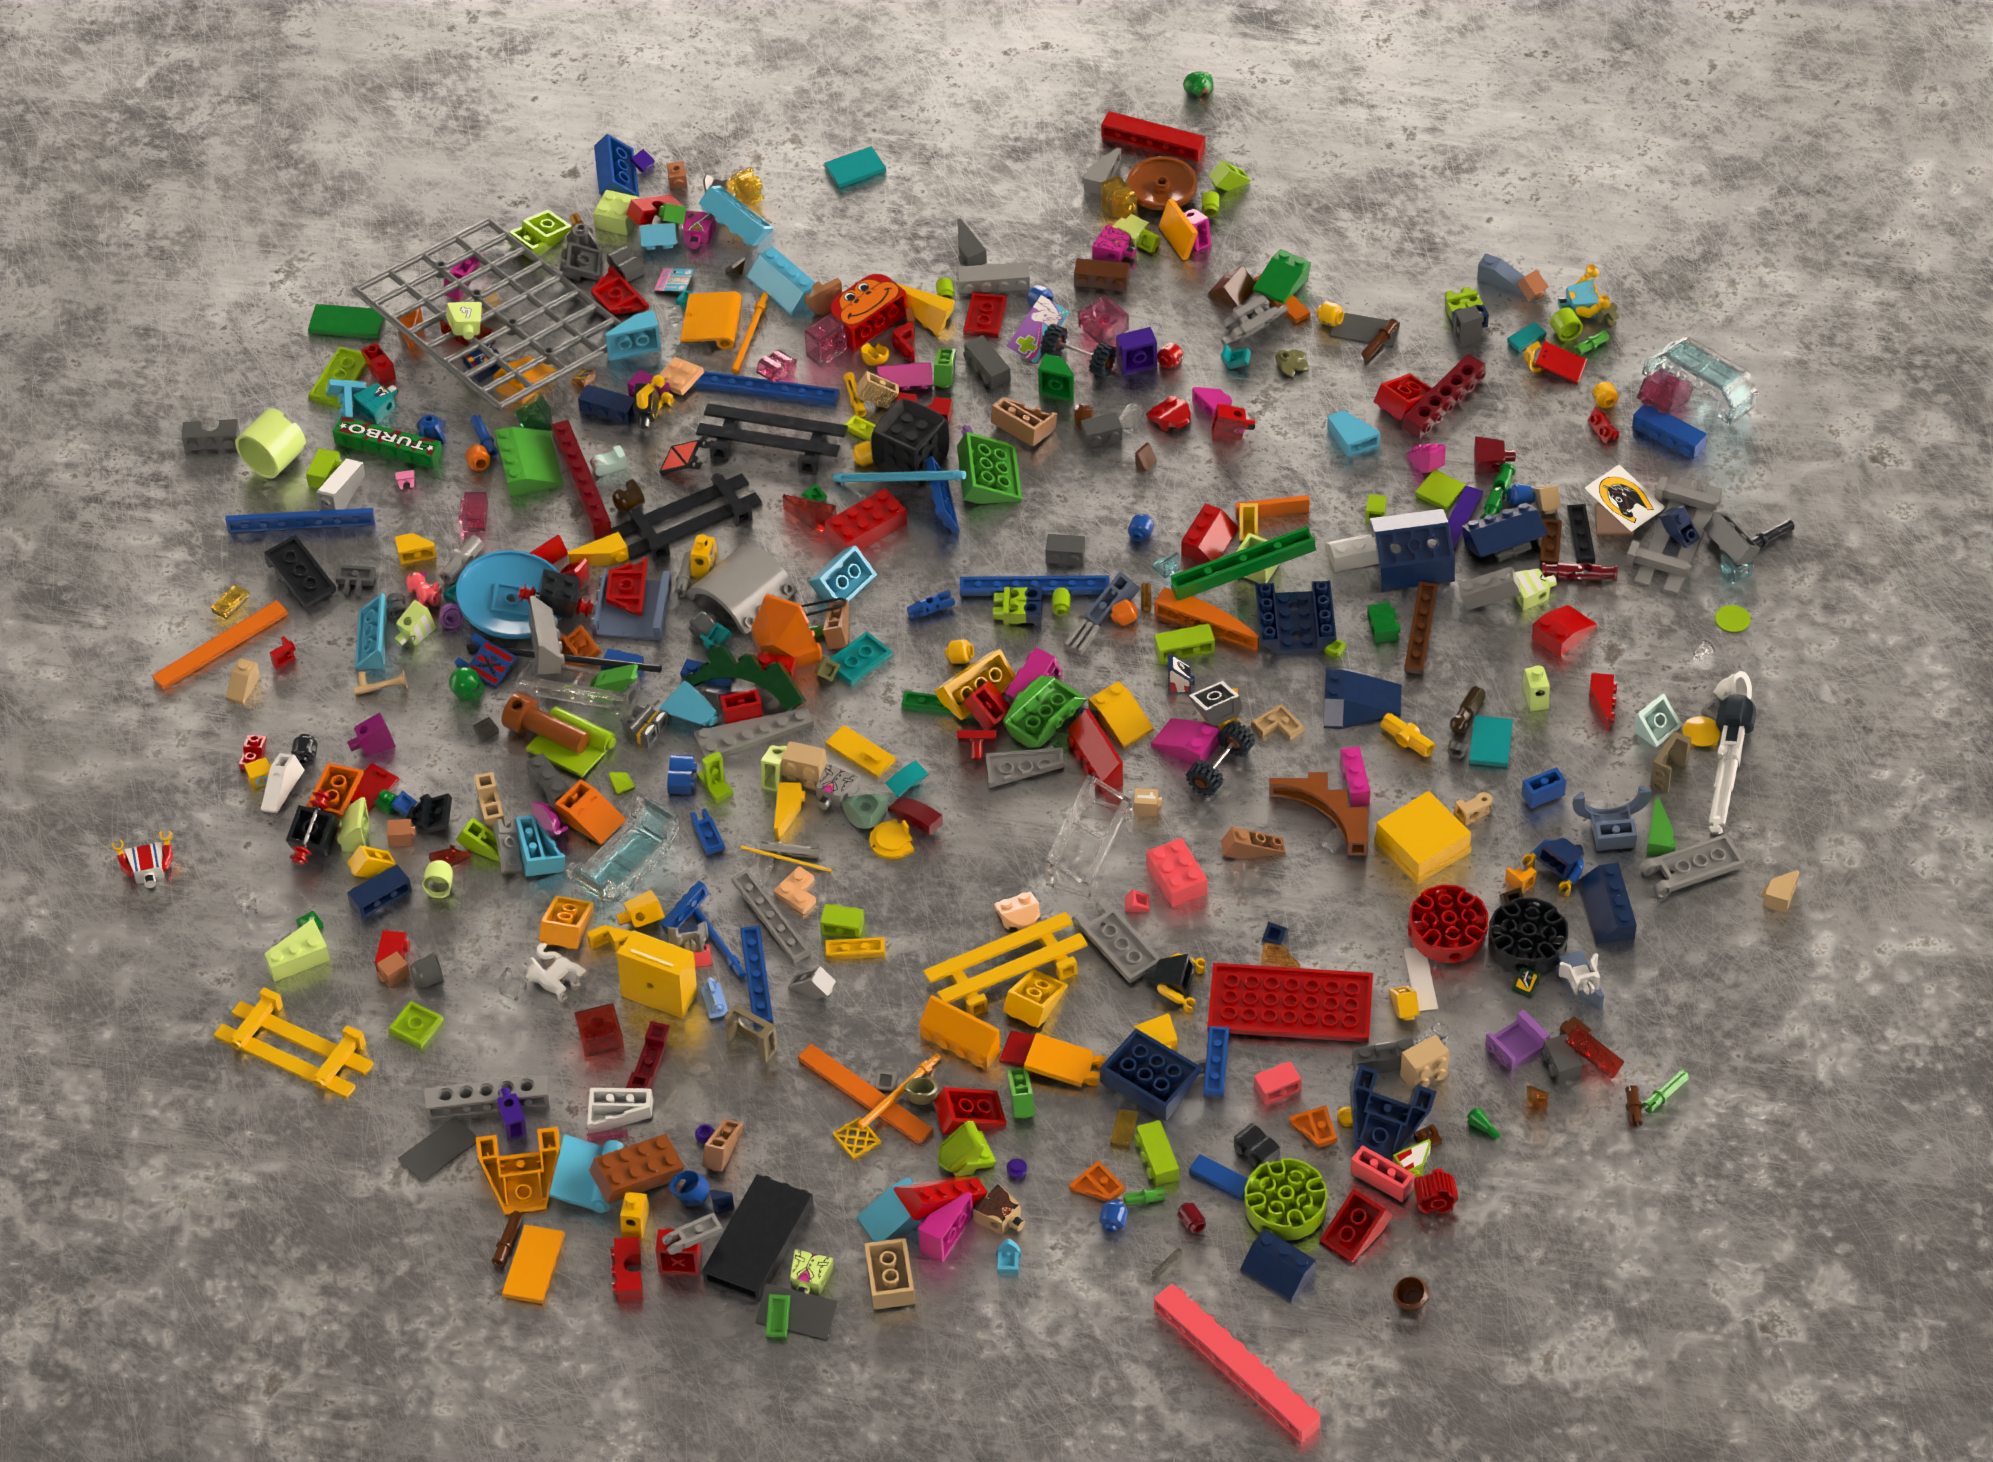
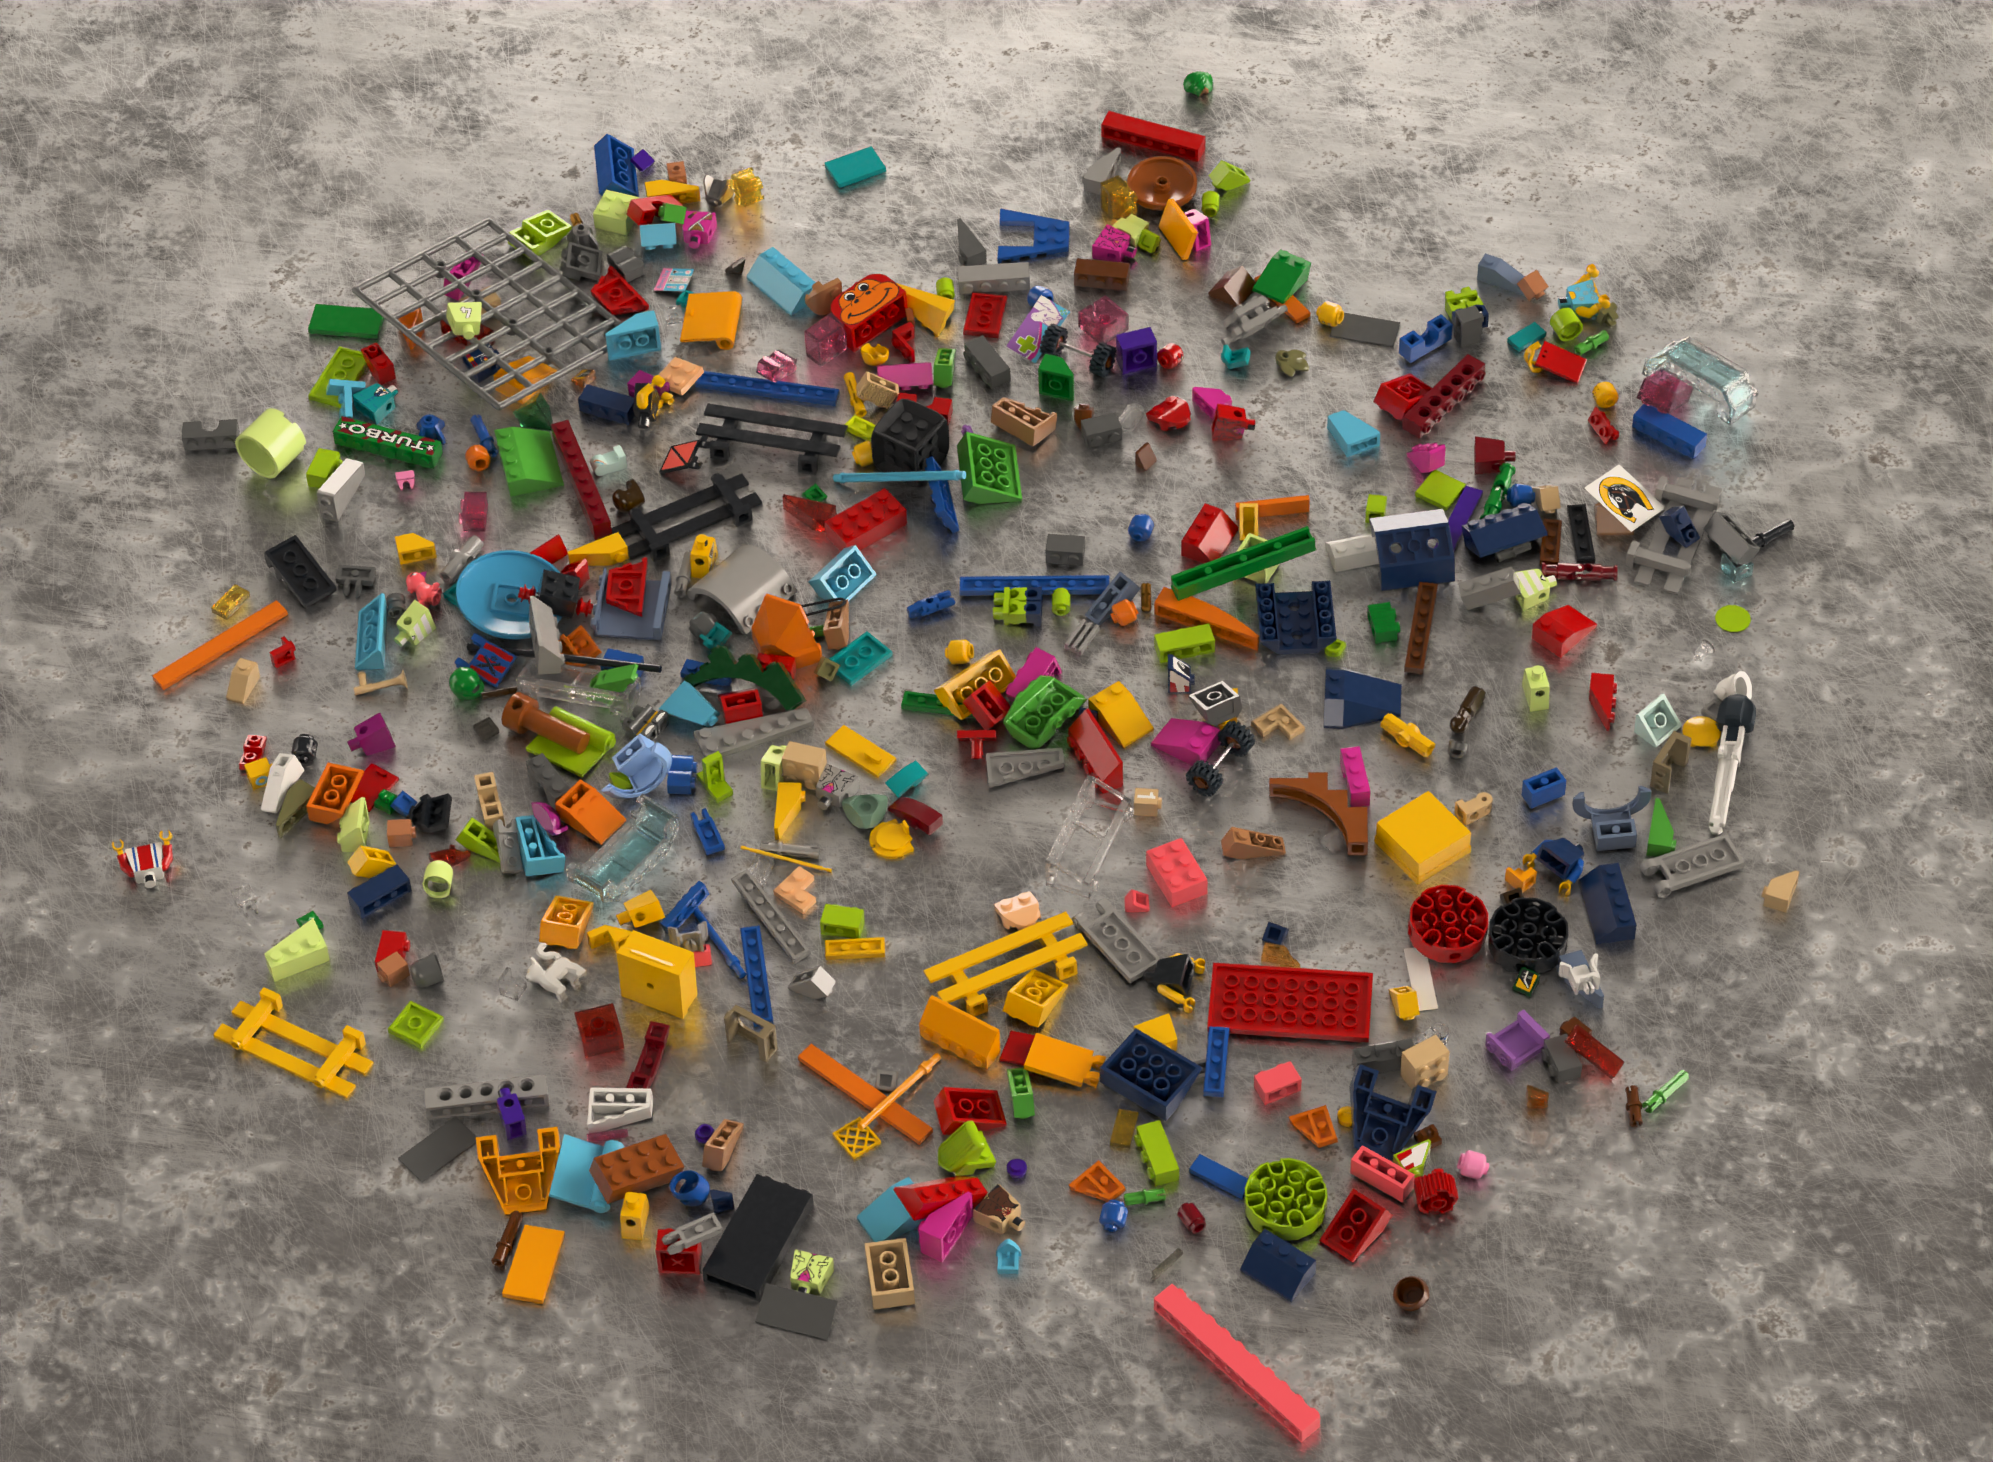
blue tile [225,508,375,533] -> none
black brick [286,790,340,866] -> none
medium lavender brick [439,603,465,629] -> none
red arch [610,1236,643,1302] -> none
medium azure slope [698,185,774,246] -> none
light blue hinge [700,977,728,1019] -> none
light orange bar [731,292,769,374] -> none
bright green tile [765,1294,791,1338] -> none
olive helmet [904,1077,938,1105] -> none
clear light blue bracket [1152,552,1180,579] -> none
black brick [1234,1123,1280,1167] -> none
reddish brown axle [1361,318,1399,360] -> none
green cone [1467,1108,1501,1140] -> none
teal tile [1469,715,1513,768] -> none
none -> olive slope [276,779,315,838]
none -> dark brown wheel [481,685,521,700]
none -> light blue piece [601,733,672,799]
none -> yellow slope [645,180,701,204]
none -> blue wing [997,209,1070,264]
none -> blue arch [1399,314,1453,363]
none -> bright pink head [1457,1150,1489,1180]

